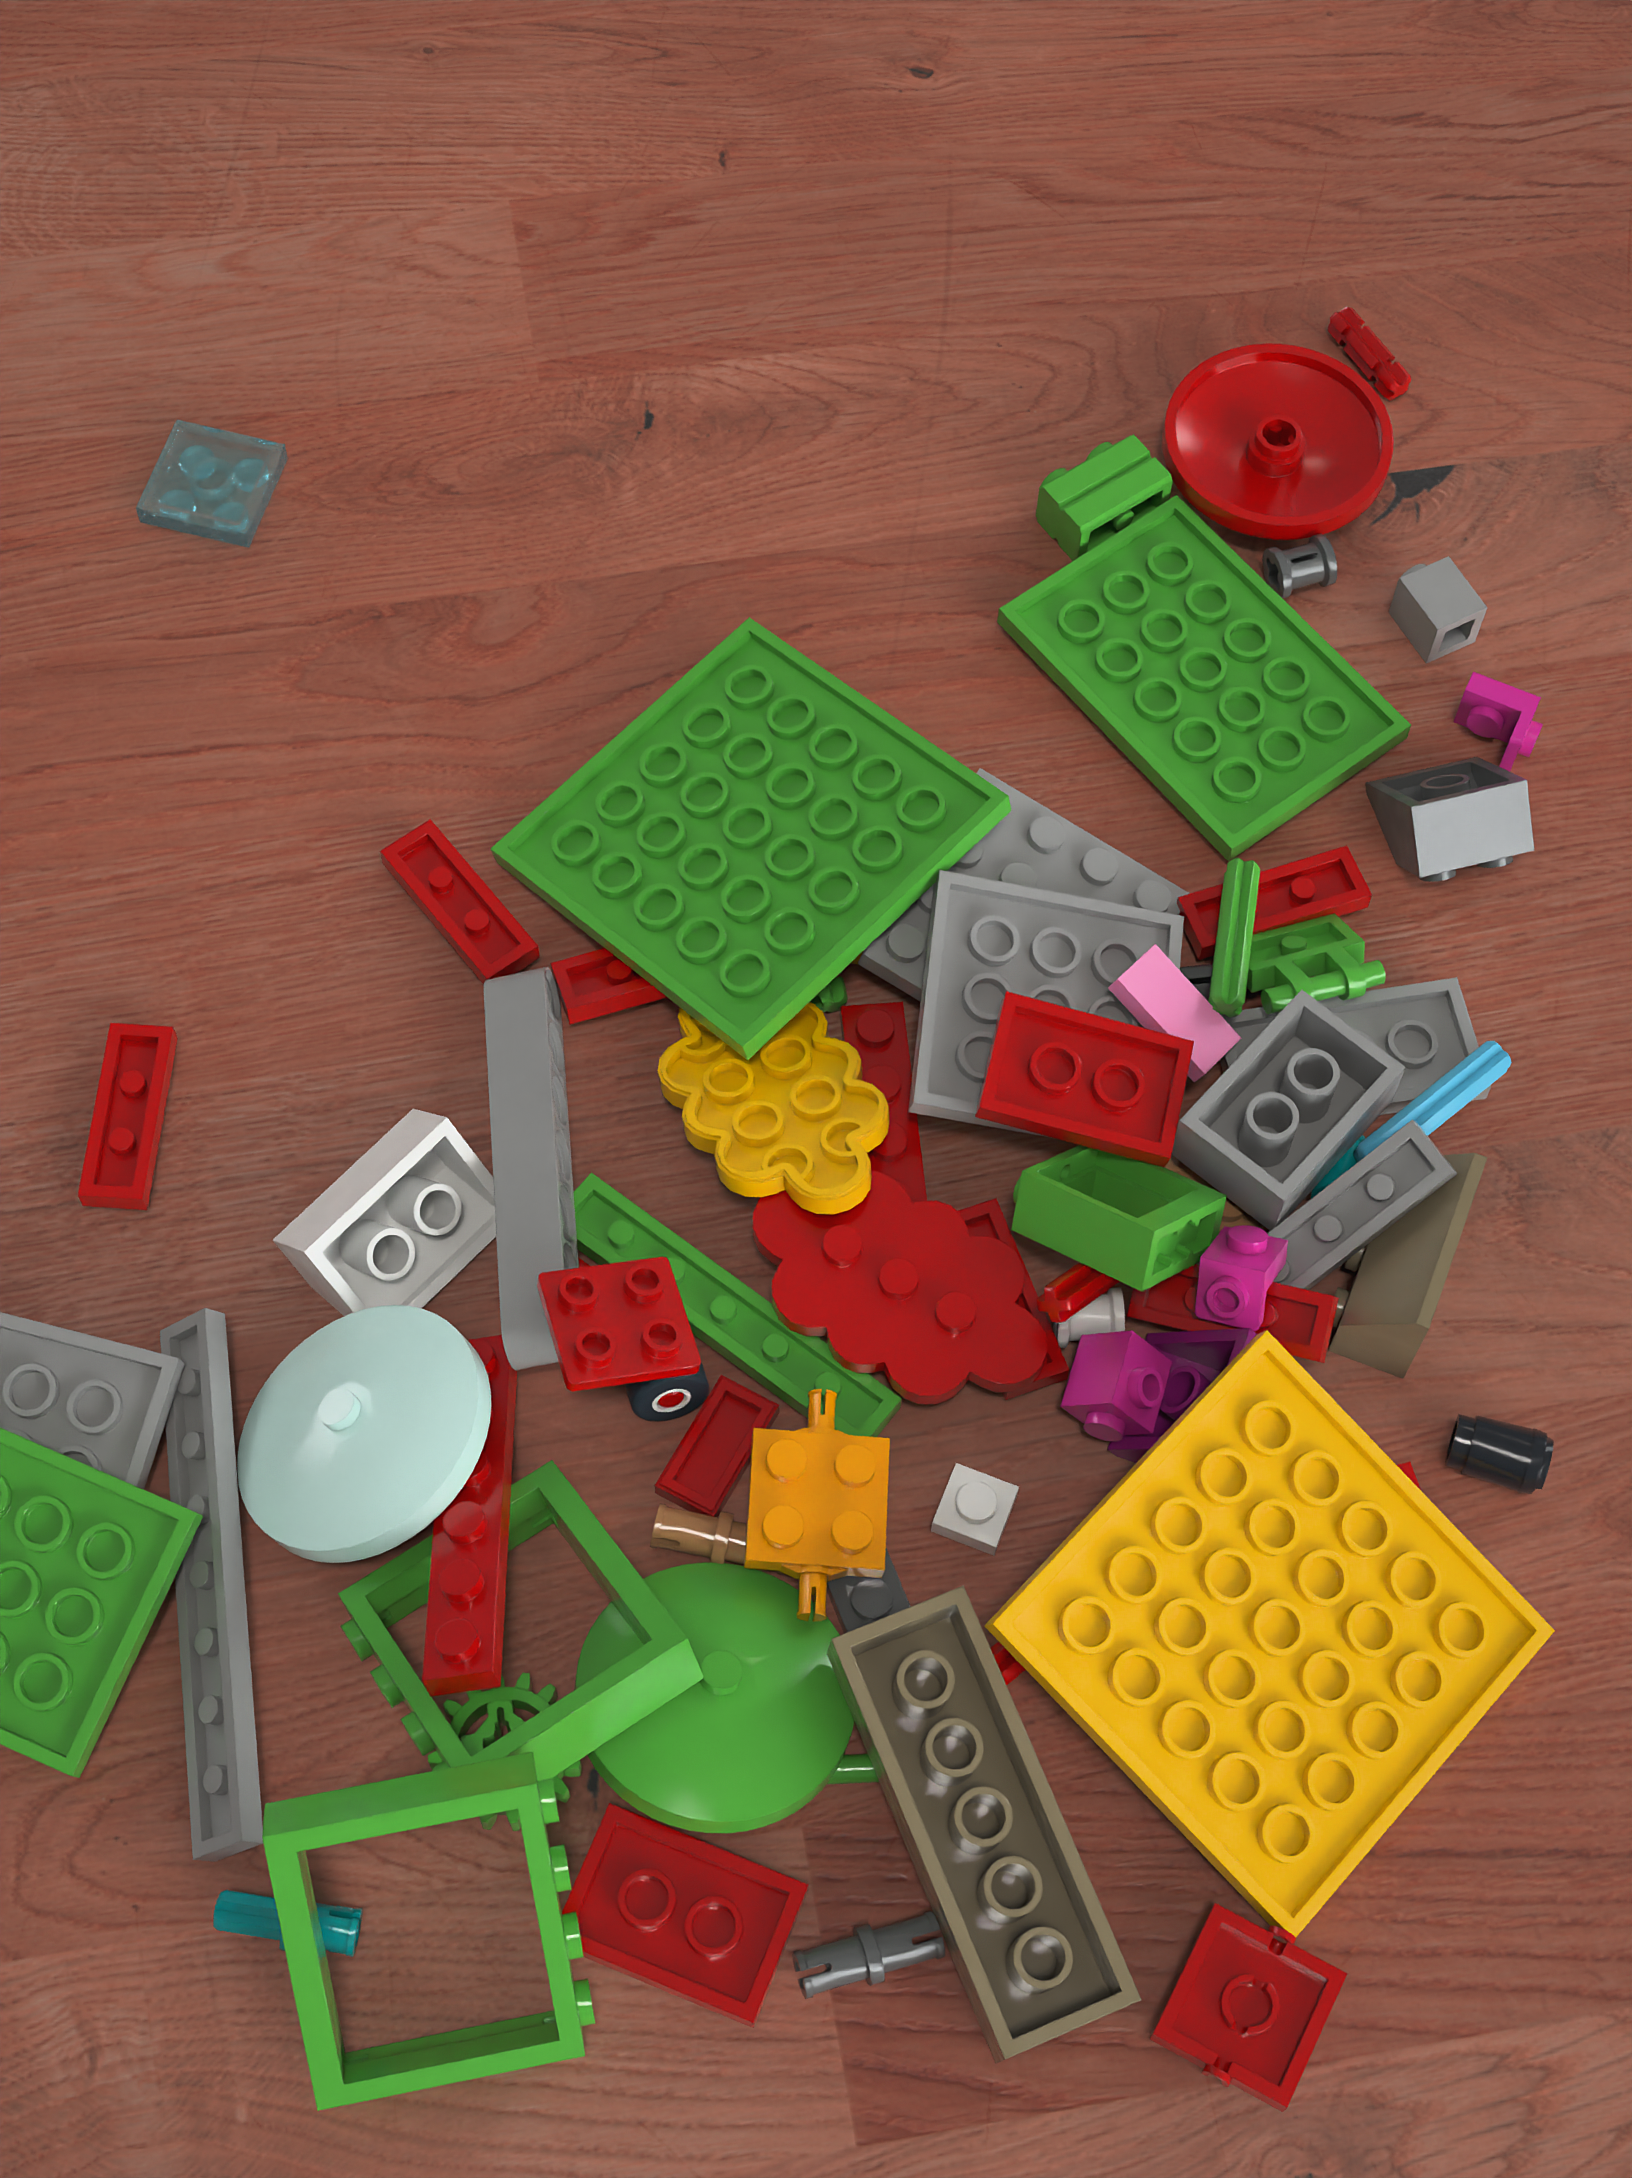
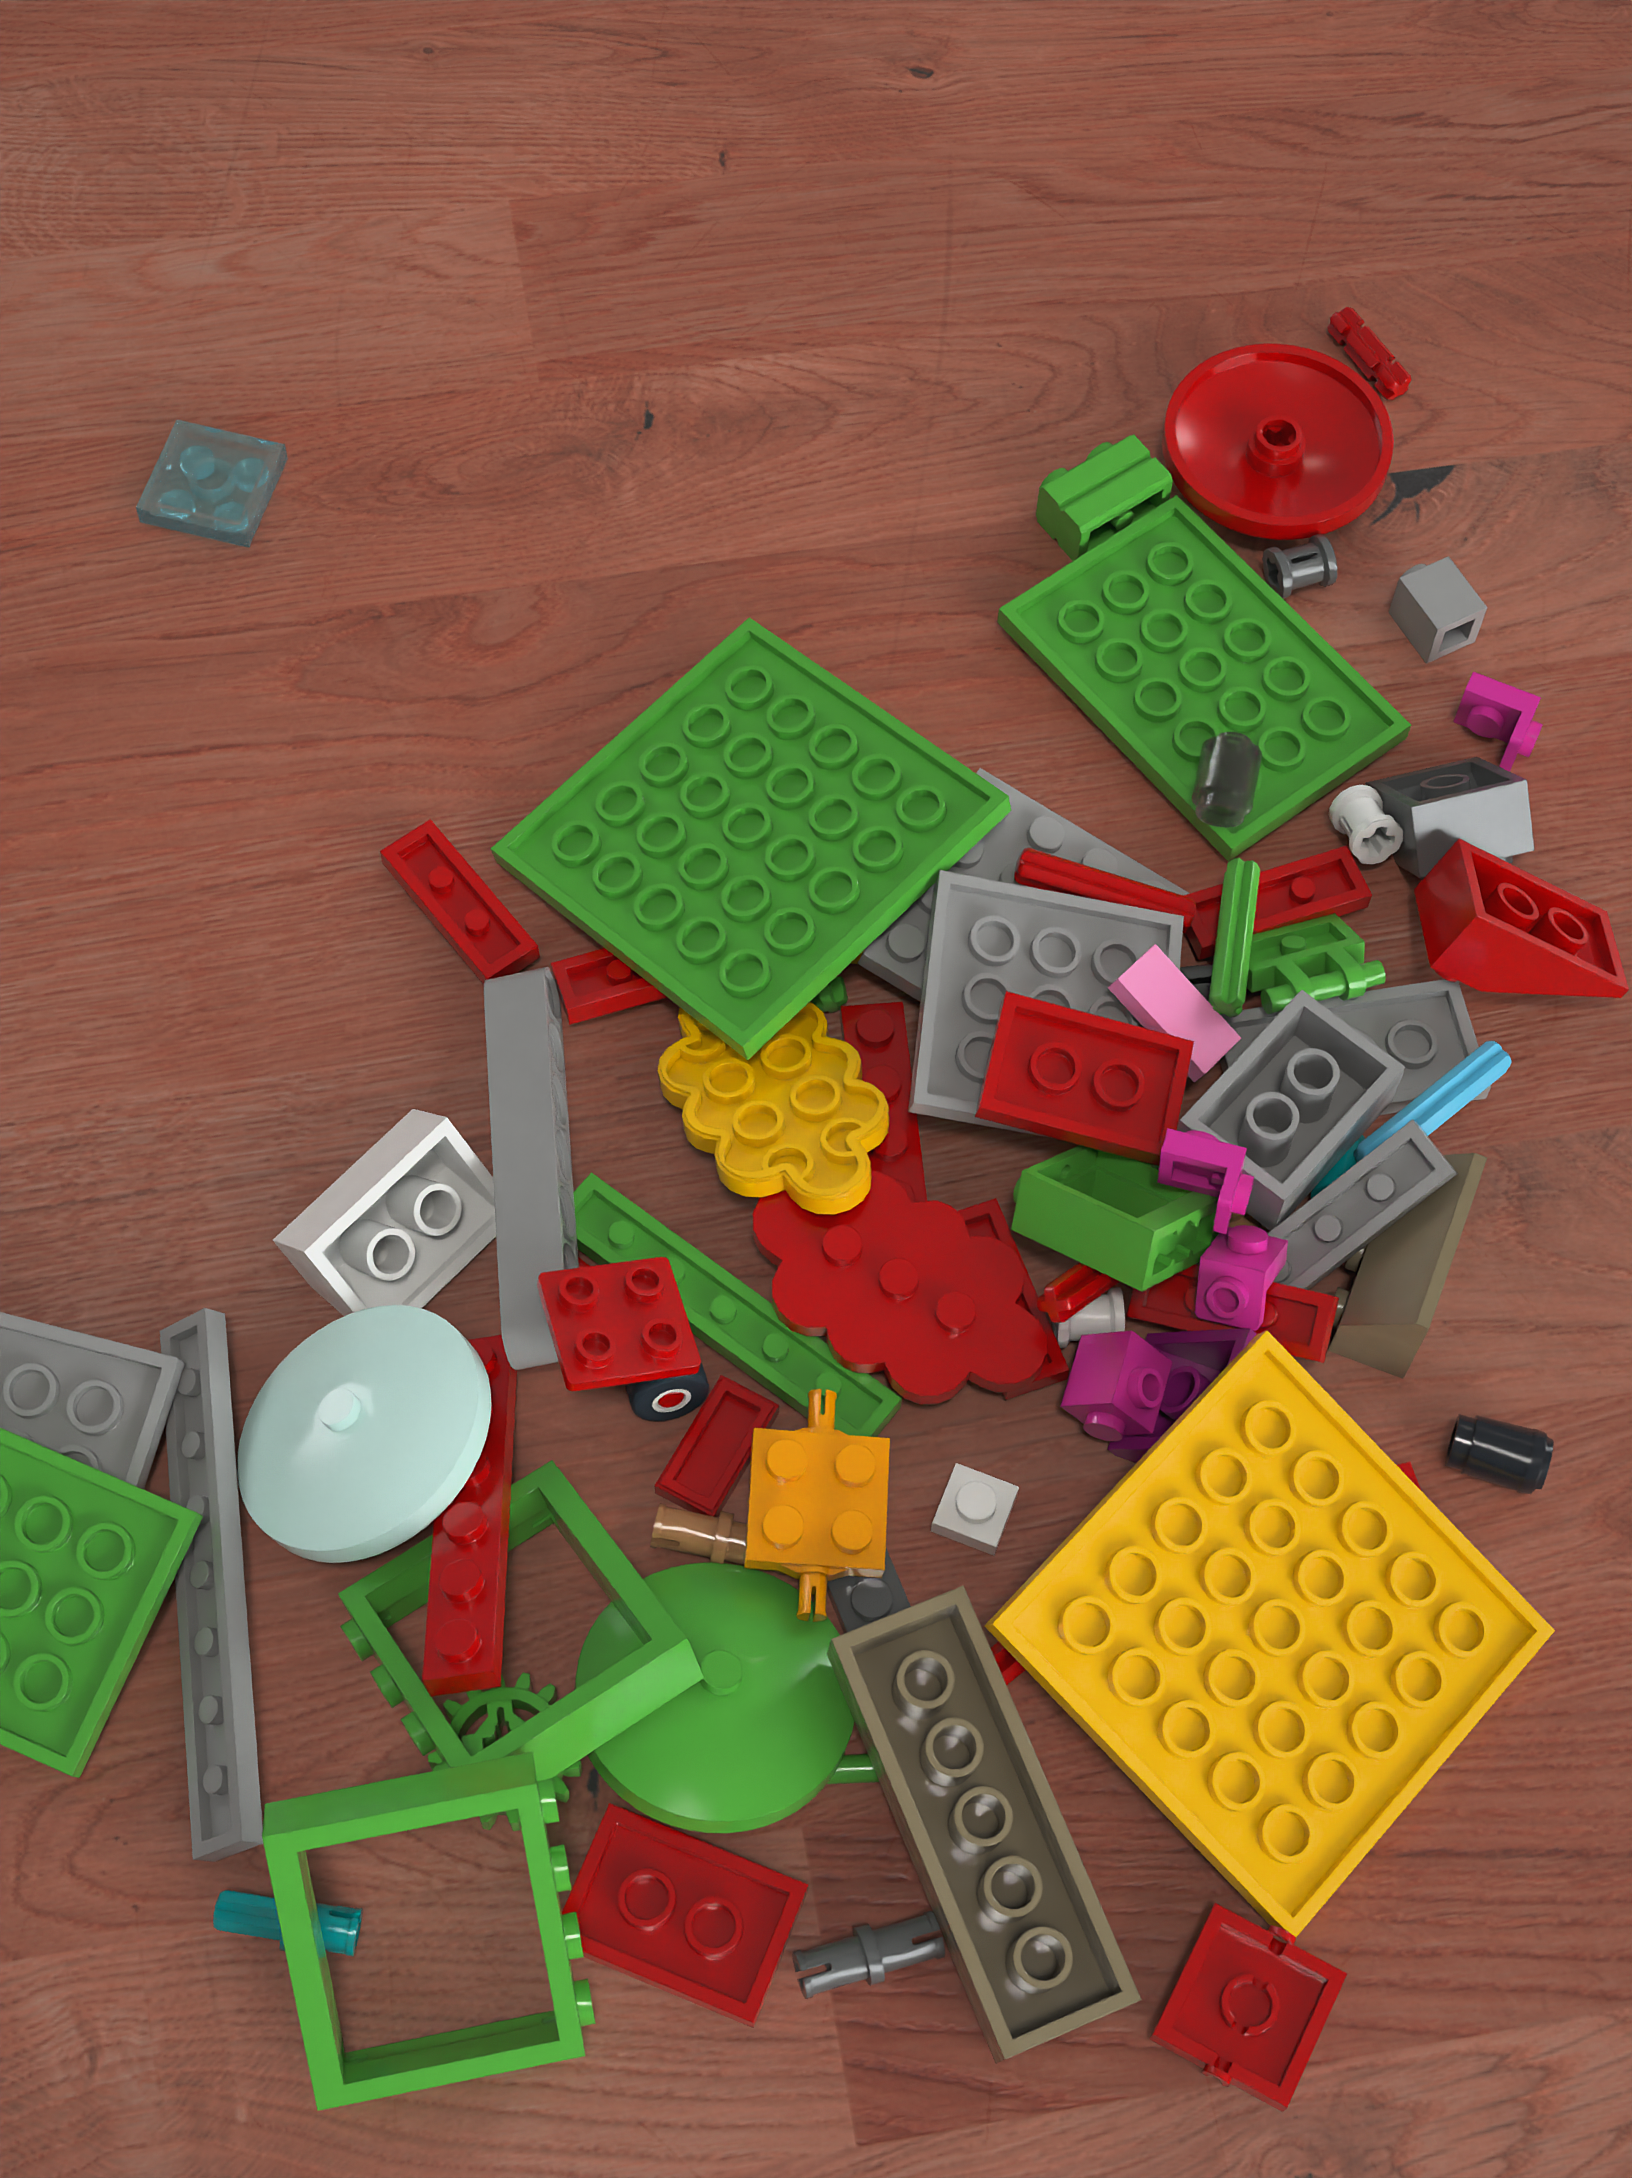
red plate [78,1023,178,1210] -> none
none -> red axle [1014,848,1196,933]
none -> dark pink bracket [1157,1128,1254,1234]
none -> clear smoke brick [1192,732,1262,828]
none -> white bush [1329,785,1404,864]
none -> red slope [1414,839,1629,998]

